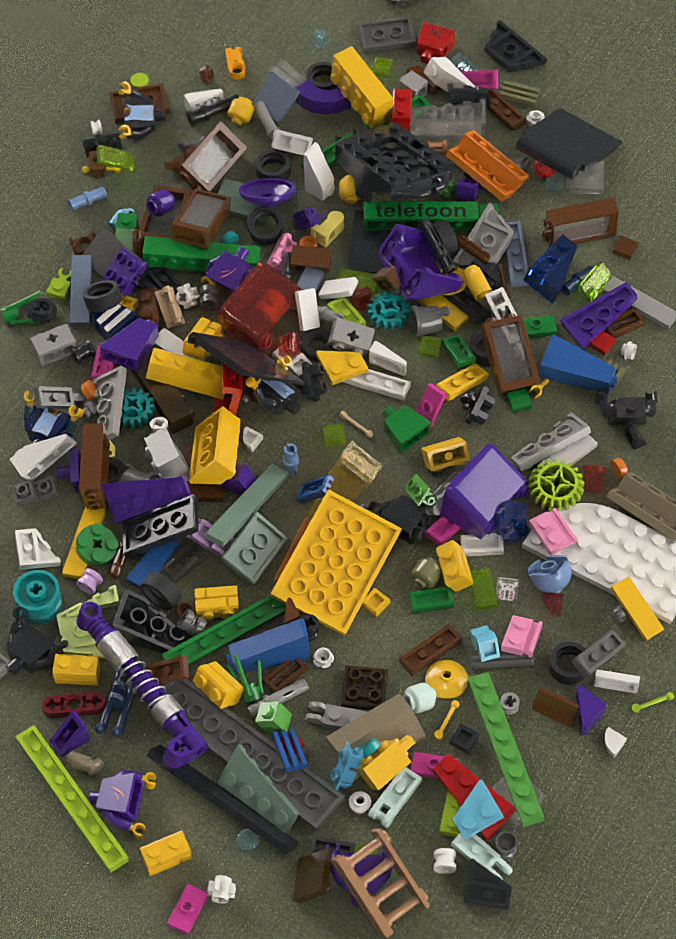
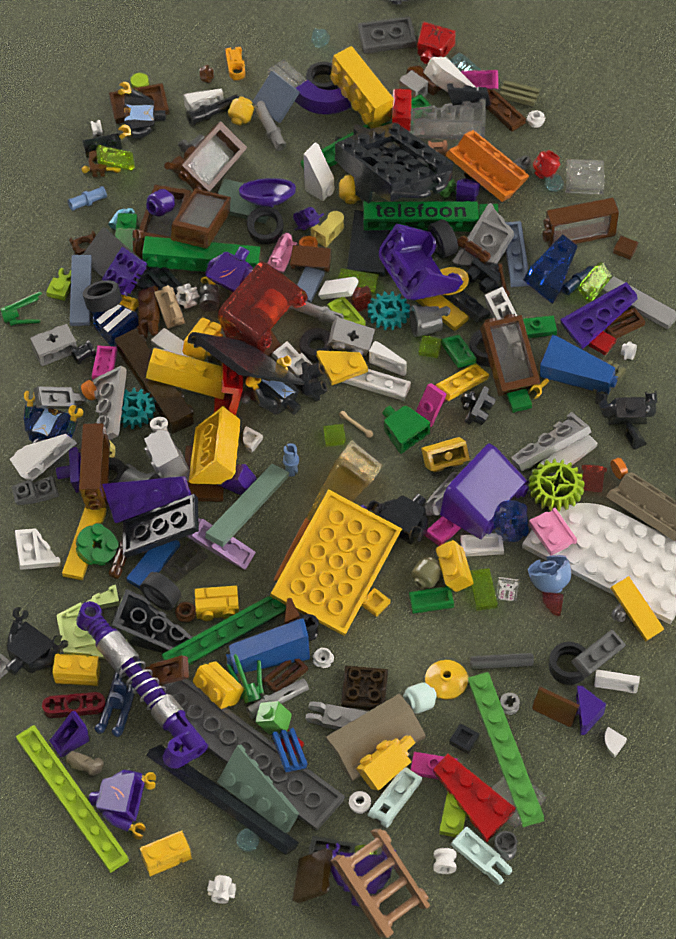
teal wheel [13,570,63,625] -> none
black gear [26,298,57,323] -> none
lavender wheel [76,569,103,595] -> none
dark grey arm [82,401,98,419] -> none
dark purple slope [100,318,159,372] -> none
dark pink plate [167,884,208,935] -> none
dark grey wheel [177,609,206,637] -> none
teal tile [220,231,239,244] -> none
sand green tile [220,512,288,586] -> none
black tyre [255,149,291,180] -> none
white hinge [271,129,313,155] -> none
black bar [277,252,292,286] -> none
clear red tile [278,332,302,357] -> none
white tile [295,288,320,331] -> none
blue tile [296,474,334,504] -> none
dark azure hinge [331,742,364,791] -> none
teal tile [361,738,381,758] -> none
clear neon green tile [371,57,393,77] -> none
reddish brown slope [372,266,400,292] -> none
reddish brown tile [399,624,463,677] -> none
bright green hinge [405,474,436,506] -> none
black pin [418,219,458,275] -> none
yellow hinge [434,700,460,740] -> none
medium azure wing [453,779,504,840] -> none
yellow head [463,265,492,302] -> none
black wing [463,858,512,910] -> none
medium azure leg [470,625,500,662] -> none
black wing [484,20,547,72] -> none
bright pink plate [501,615,543,658] -> none
black piece [516,108,622,180] -> none
lime hinge [631,692,674,713] -> none

